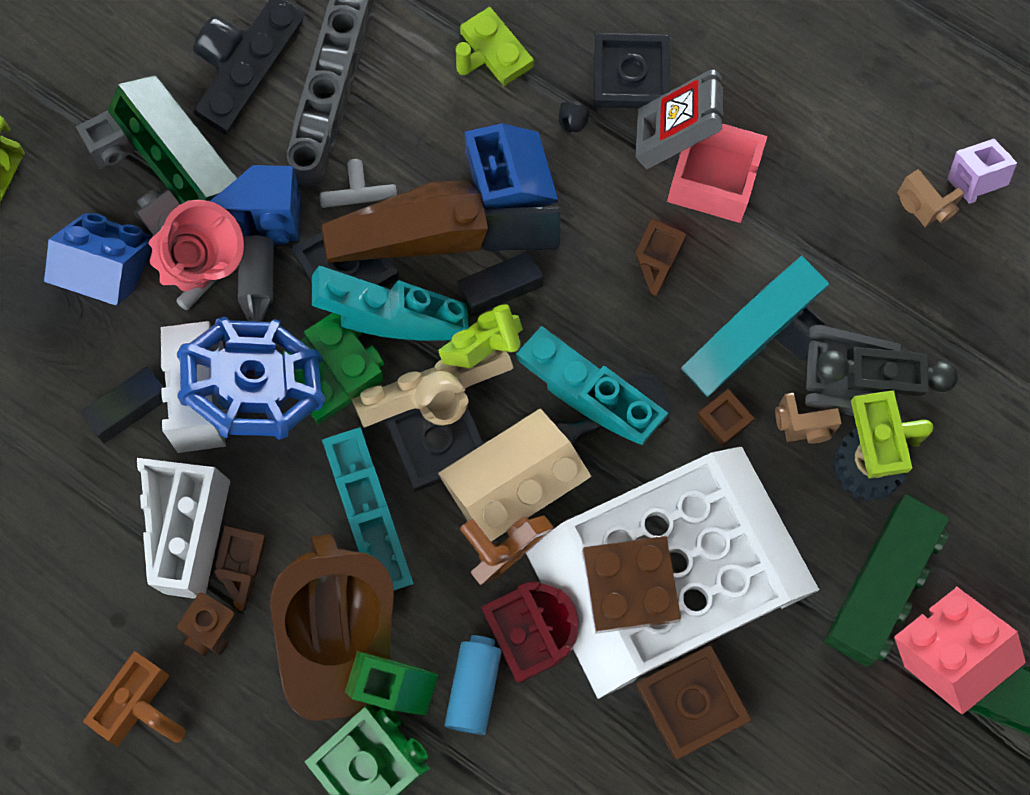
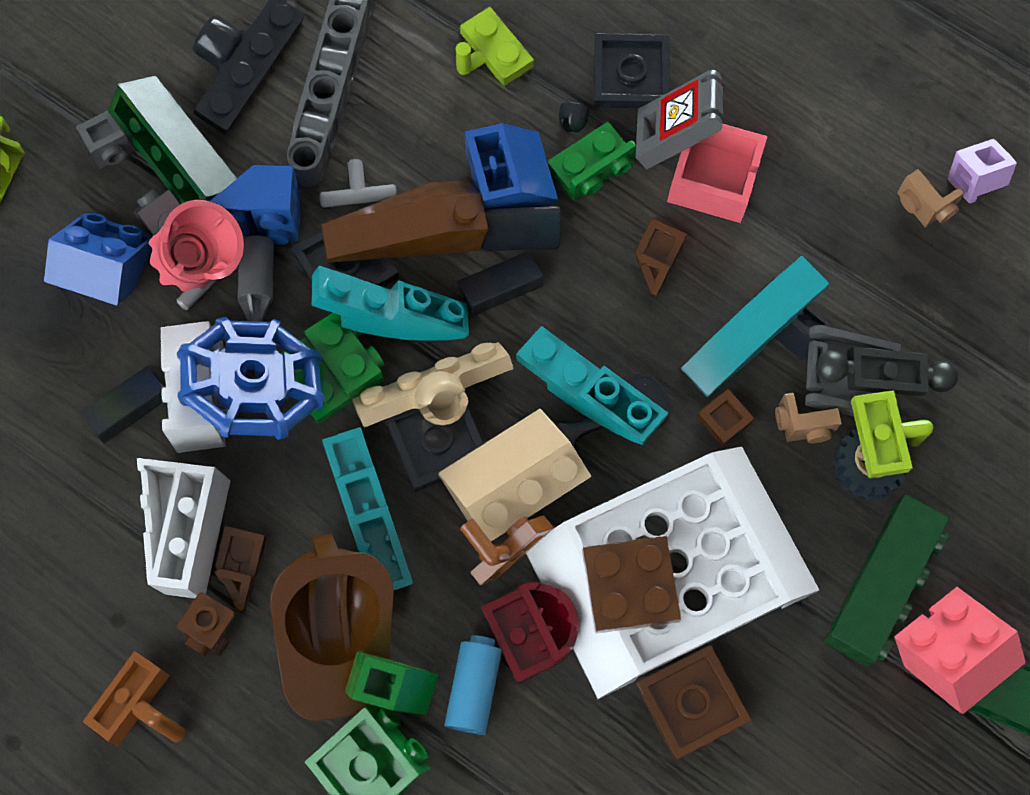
lime plate [438,304,523,368] -> none
none -> green bracket [547,122,636,202]

